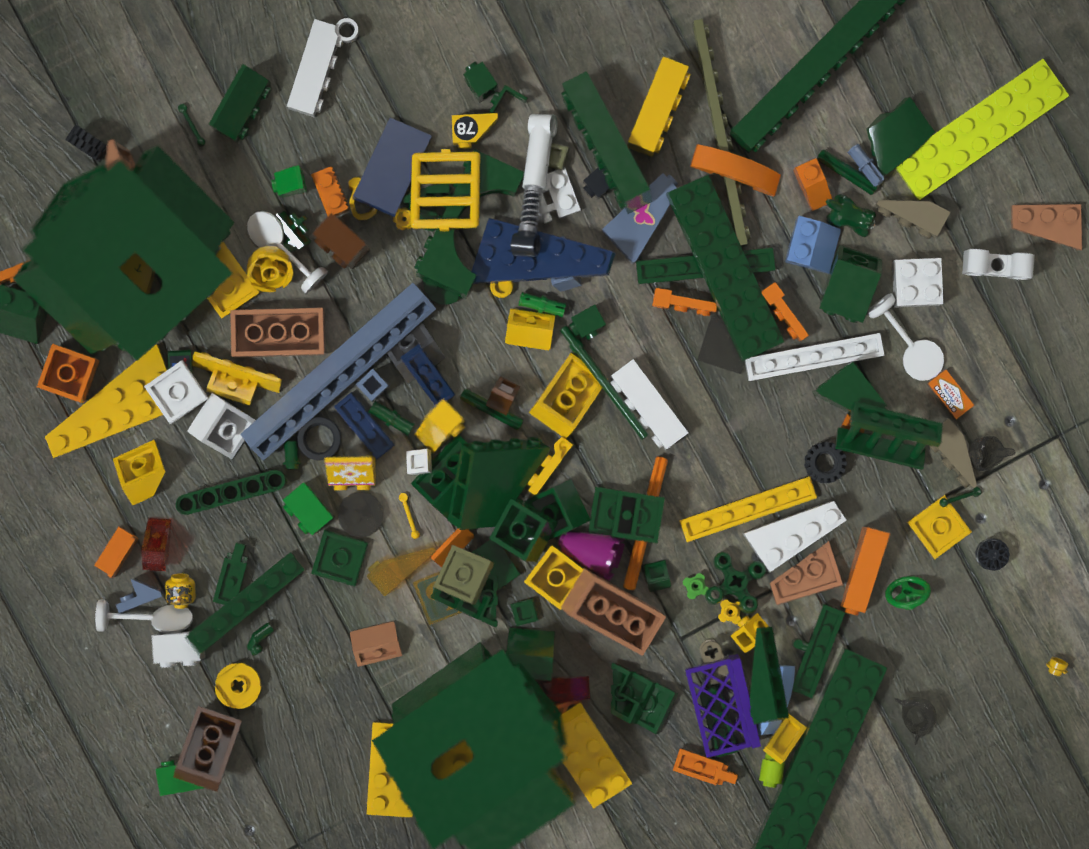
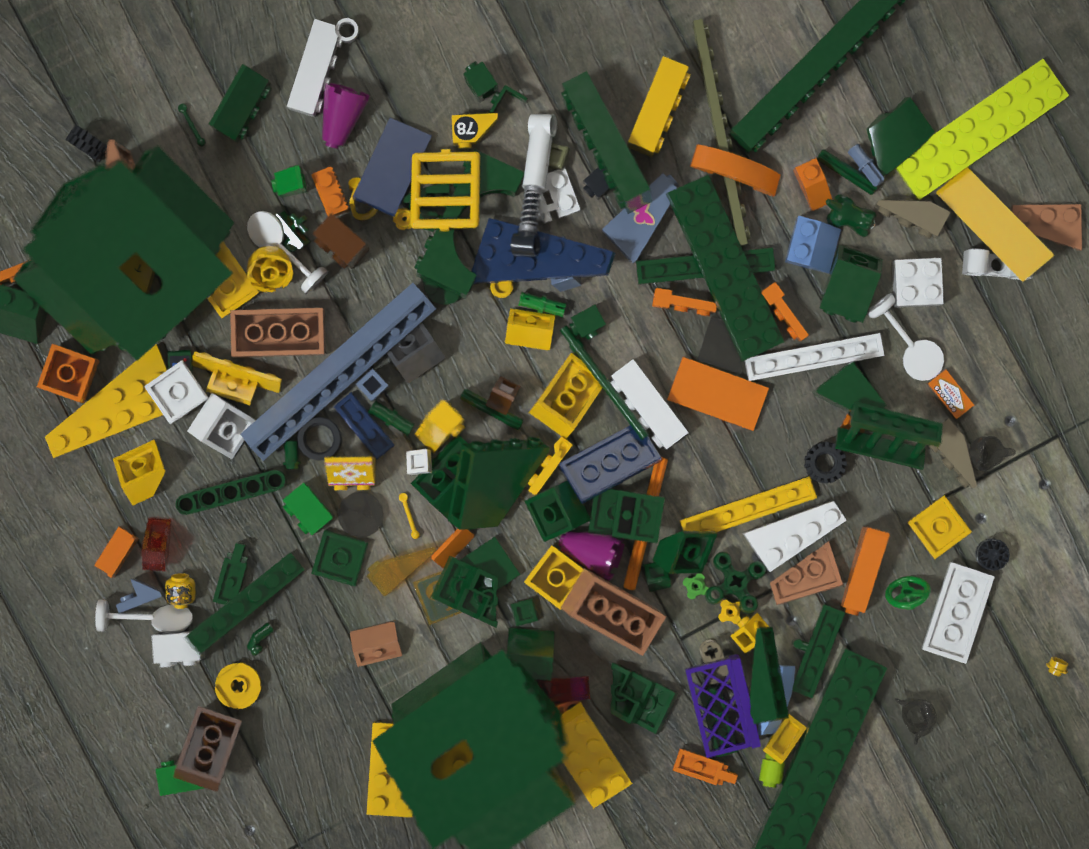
dark blue tile [400,344,455,406] -> none
olive plate [433,545,494,605] -> none
dark green brick [489,498,558,562] -> none
dark green hinge [939,487,981,507] -> none
none -> magenta cone [322,83,370,149]
none -> dark blue tile [559,425,662,504]
none -> dark green slope [652,531,718,574]
none -> orange tile [667,357,769,431]
none -> white plate [921,562,995,664]
none -> yellow sticker [936,167,1054,281]

